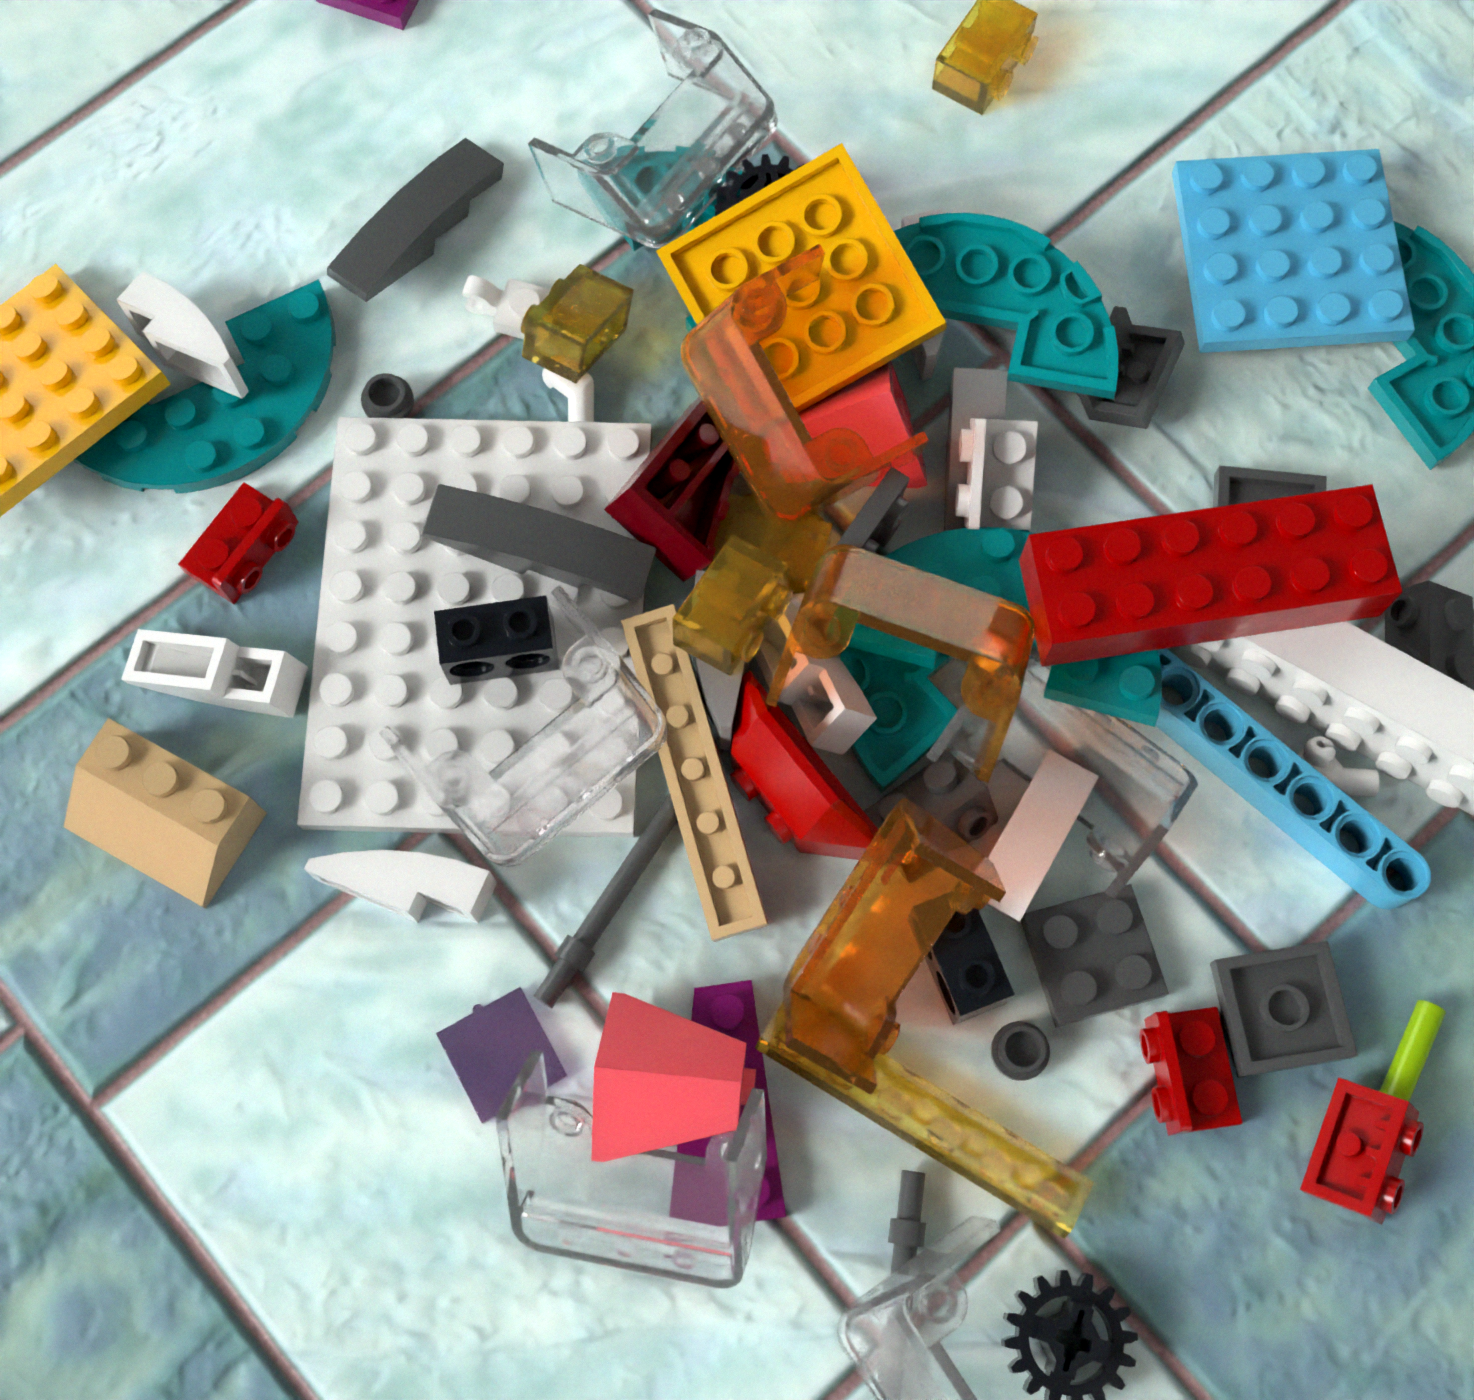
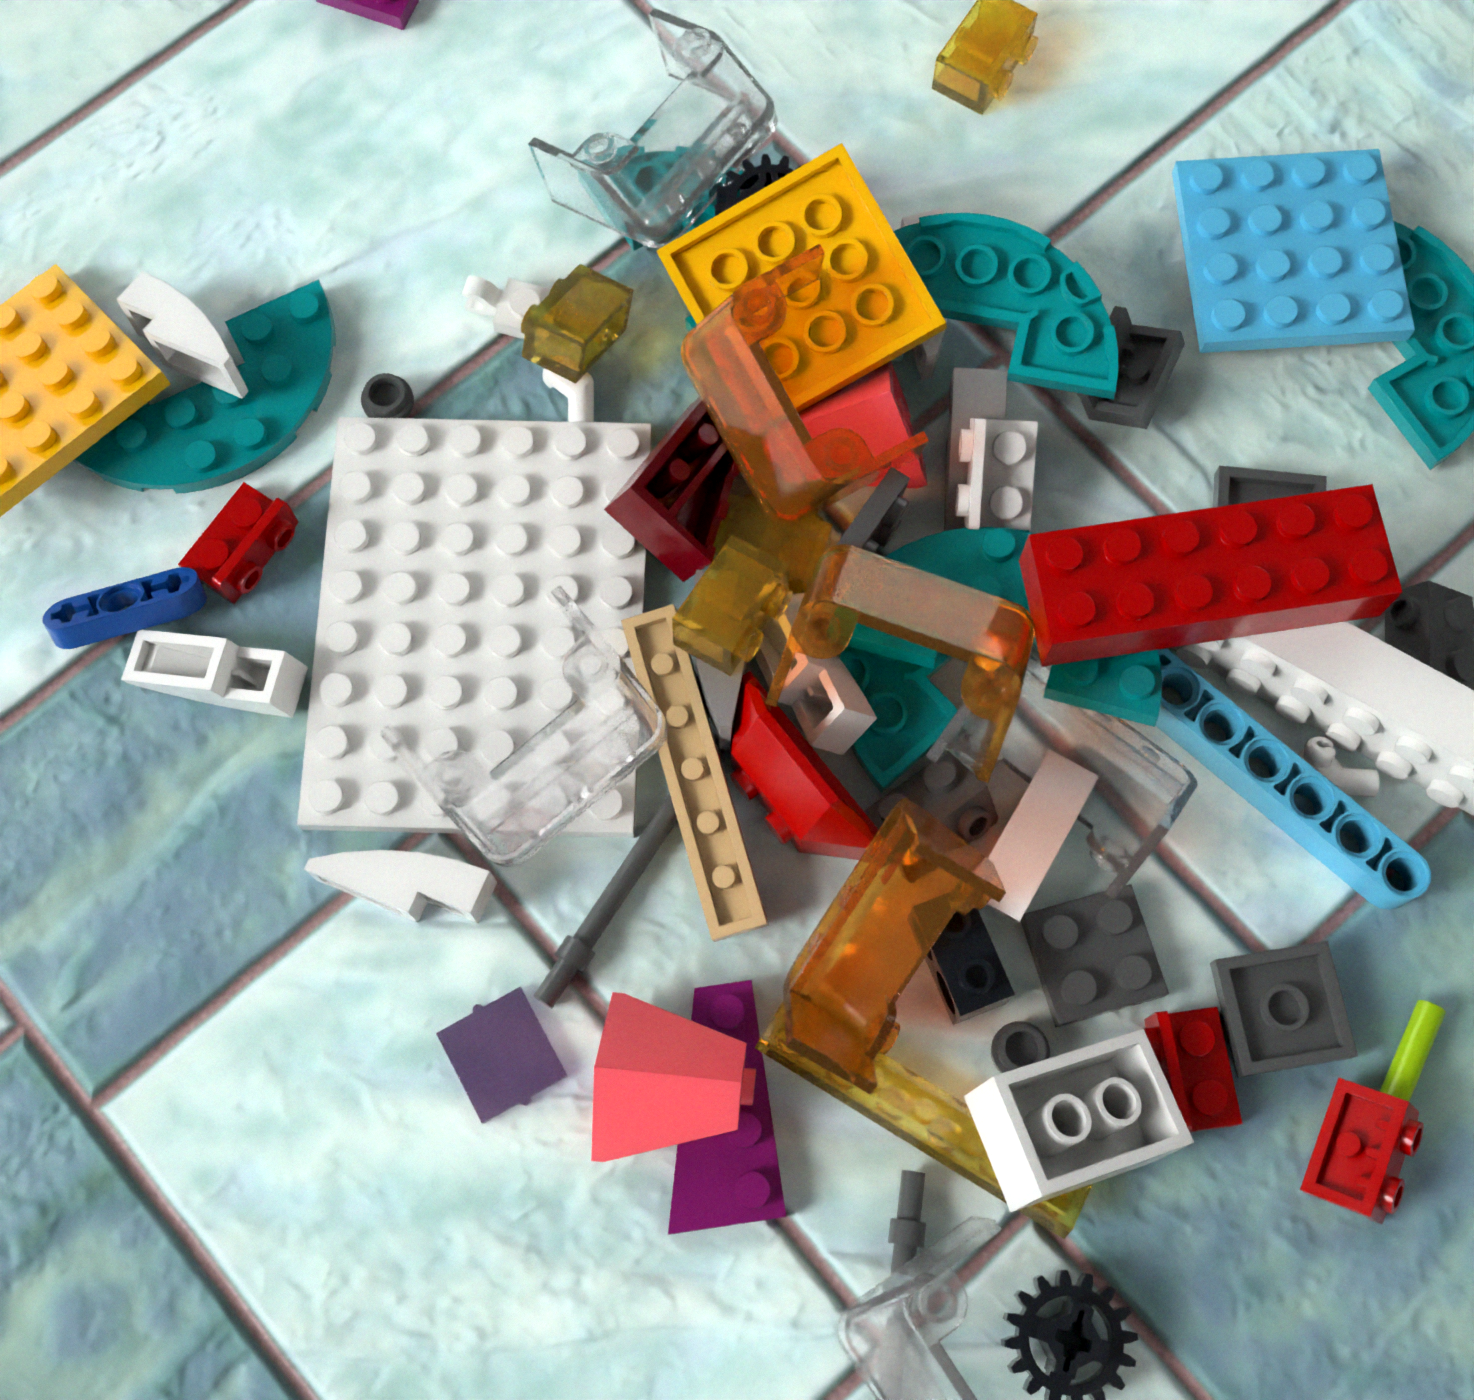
tan slope [63,718,267,909] -> none
dark grey slope [327,137,504,302] -> none
dark grey slope [420,484,656,602] -> none
black brick [434,595,560,685] -> none
clear windscreen [495,1050,767,1288] -> none
none -> blue beam [42,567,207,649]
none -> white brick [964,1029,1194,1213]

